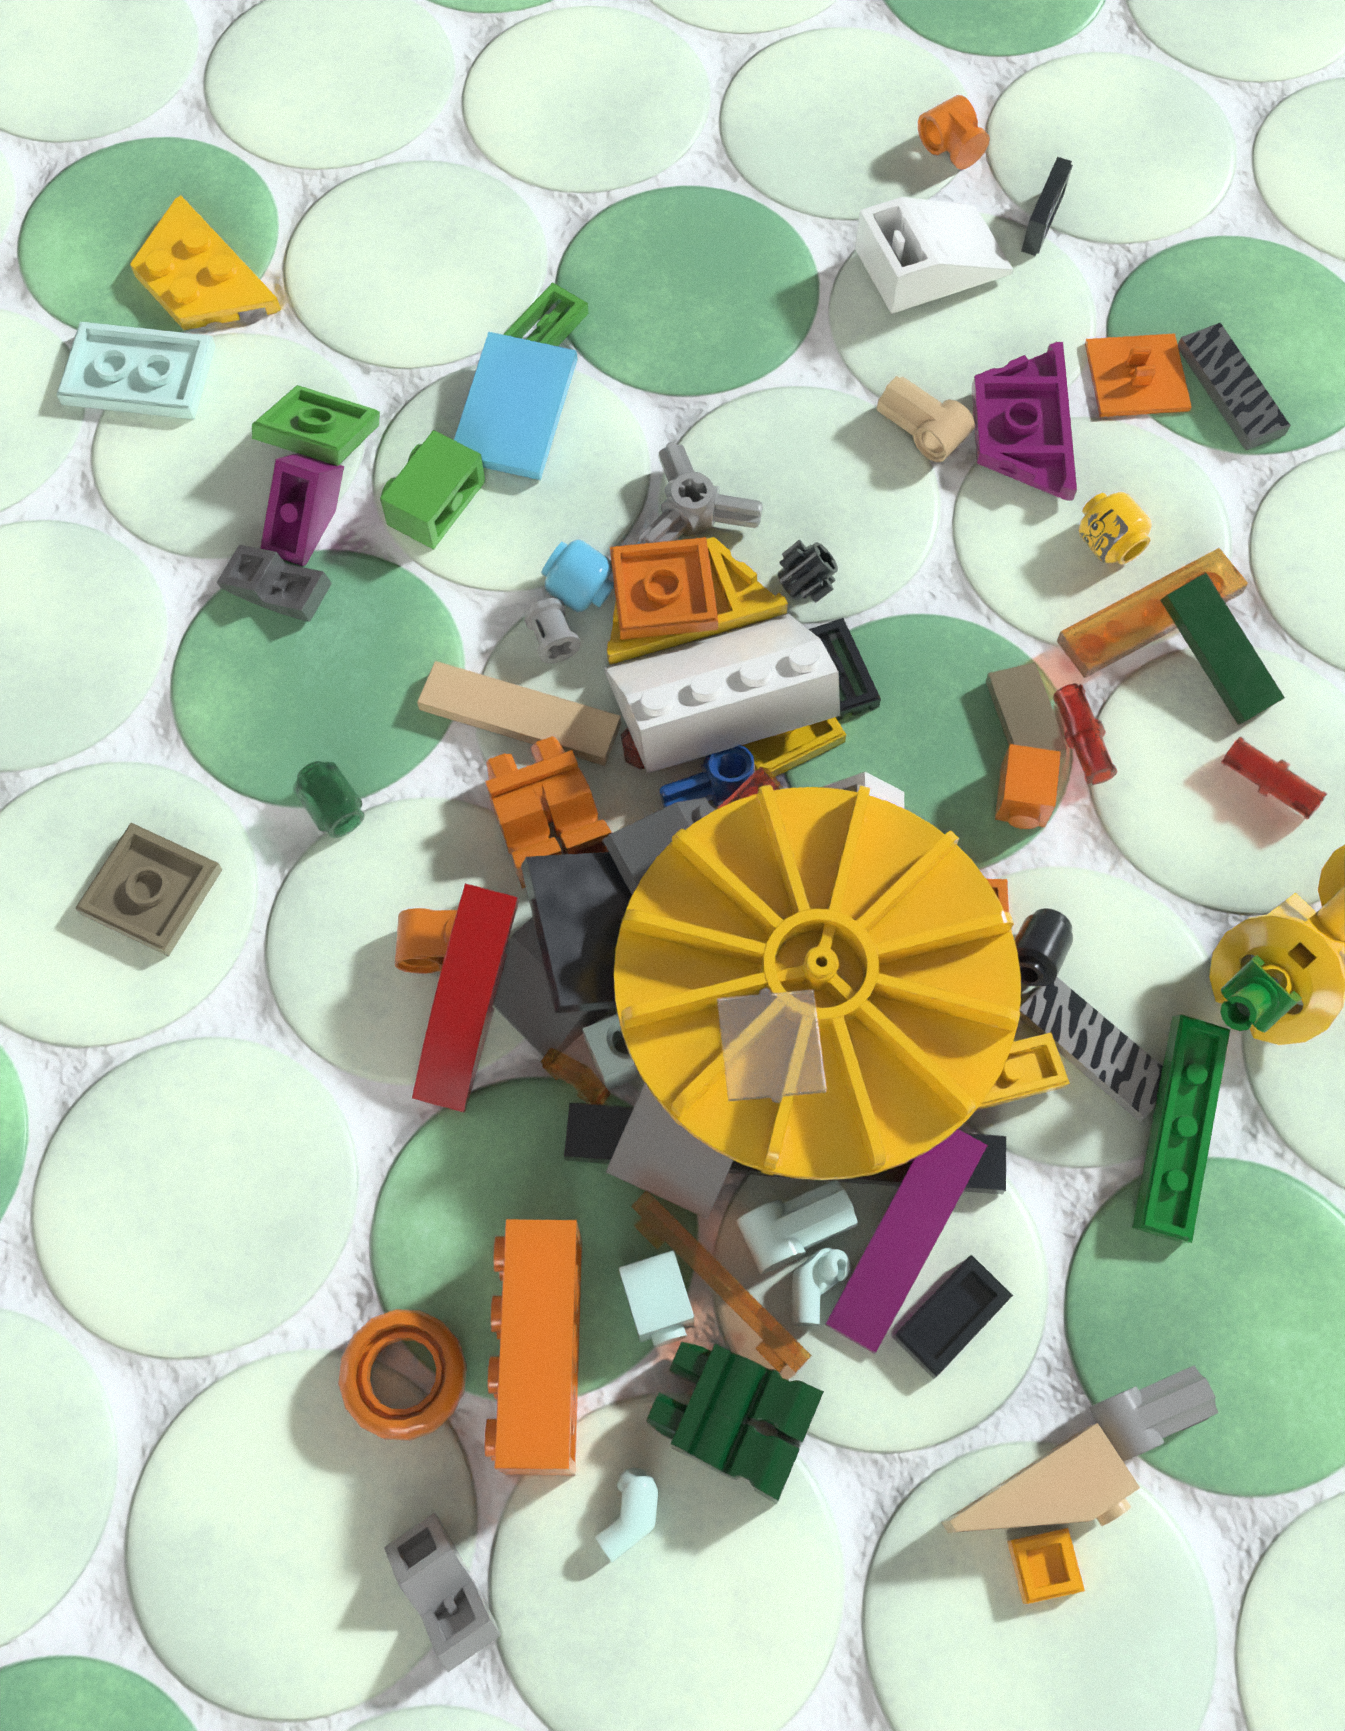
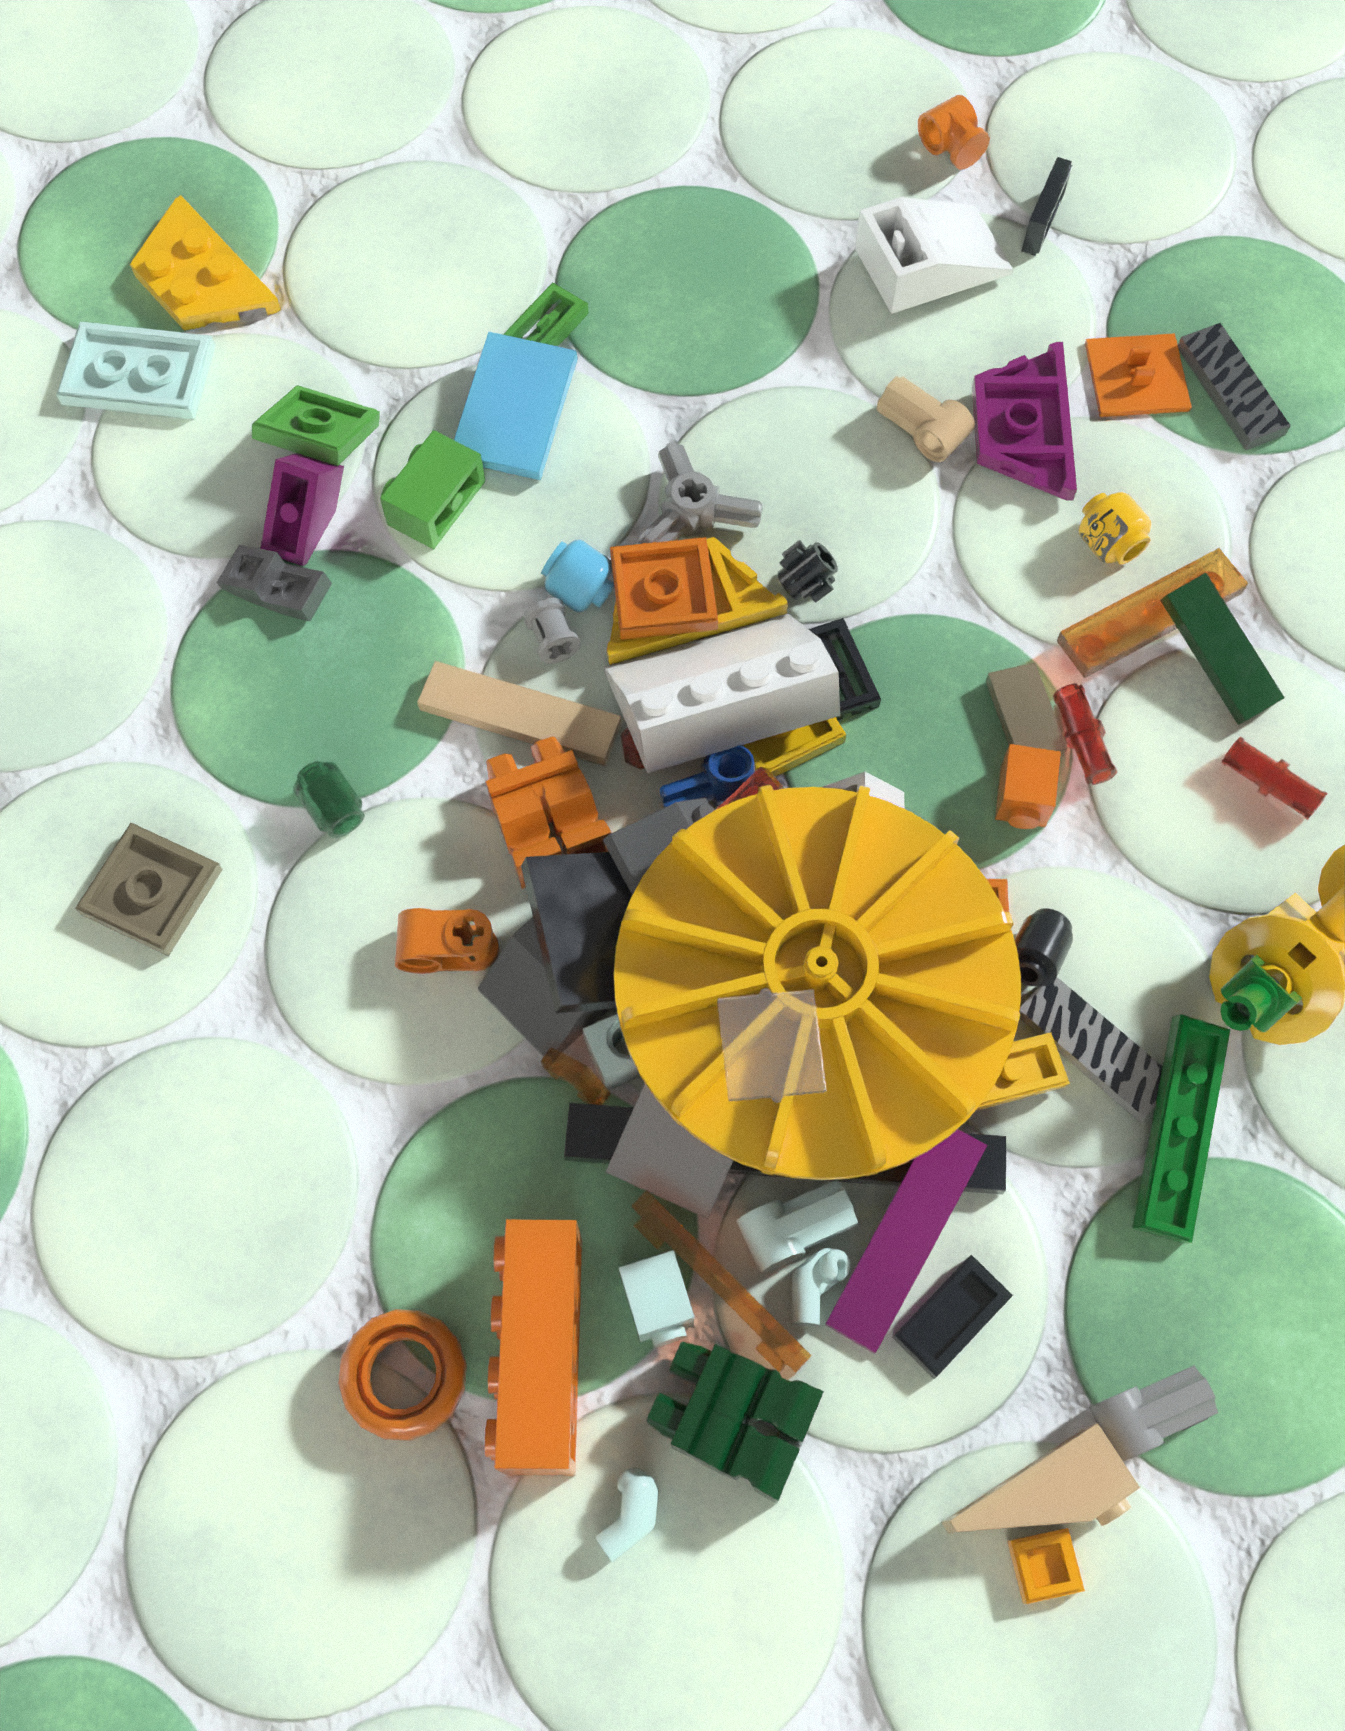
light grey slope [384,1513,501,1672] -> none
red slope [412,883,520,1113] -> none

